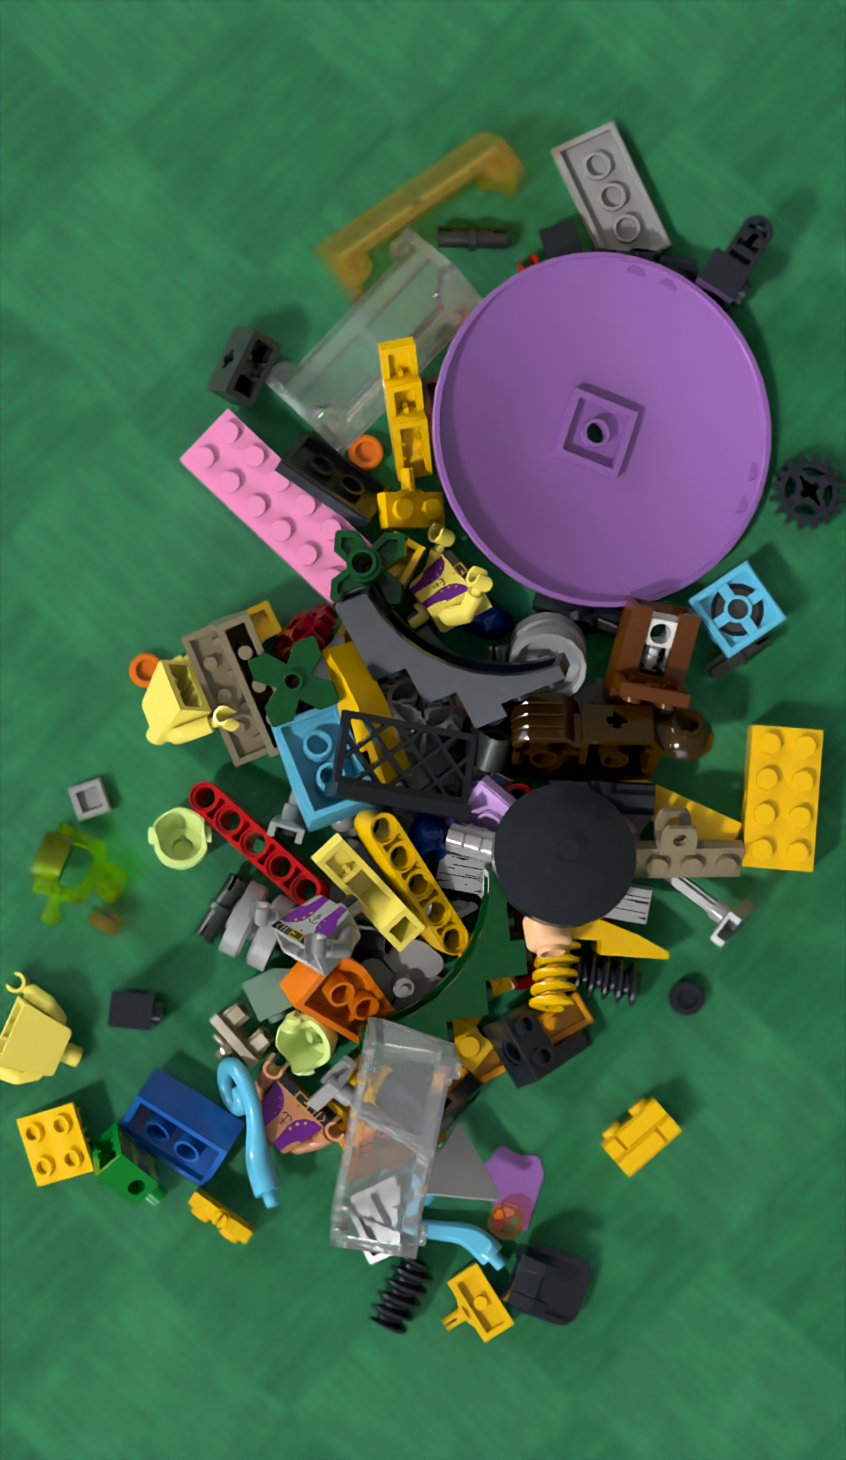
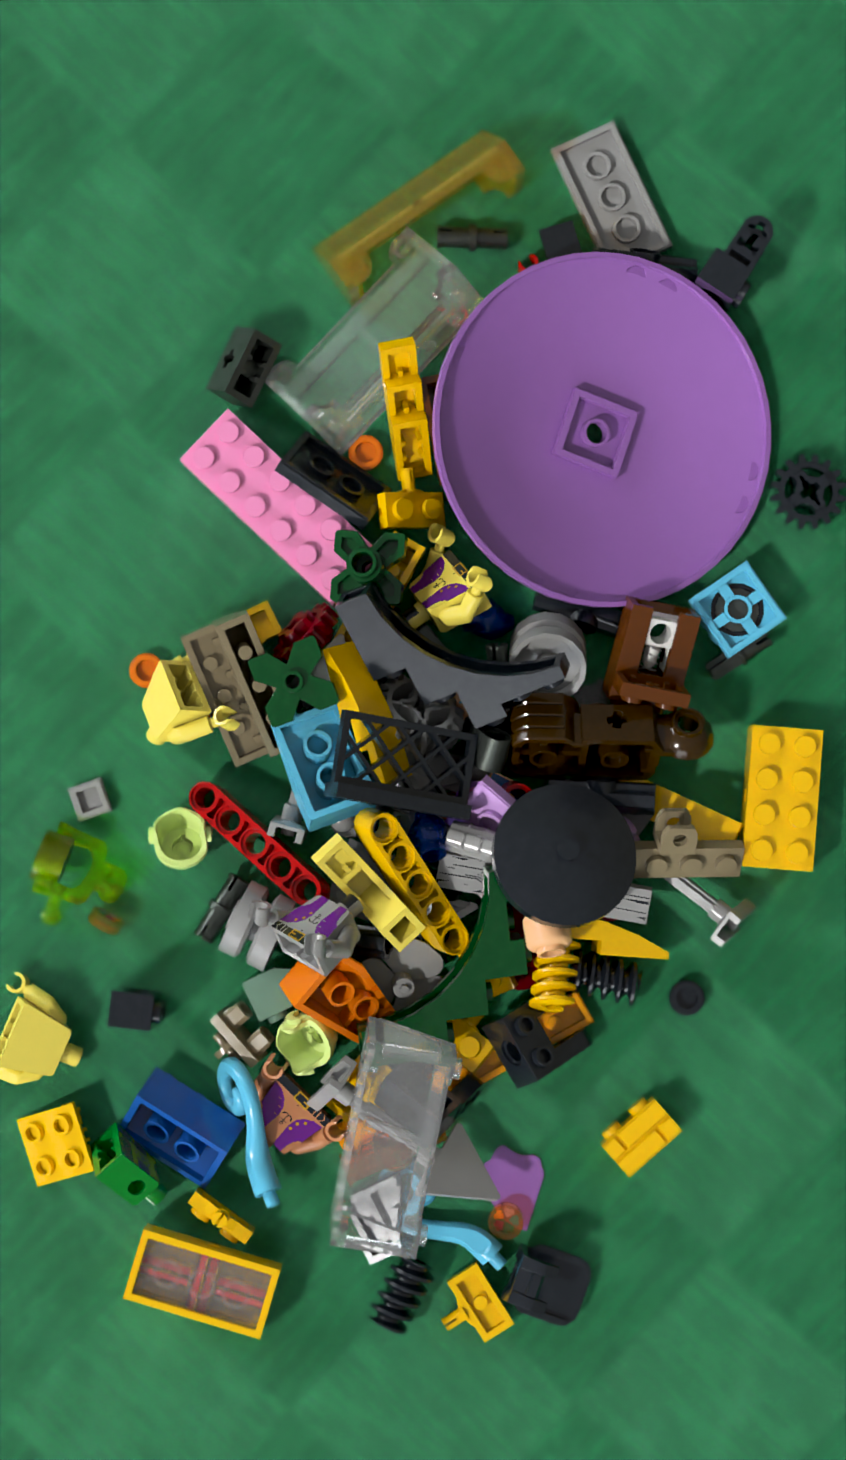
none -> clear brick [123,1223,283,1340]

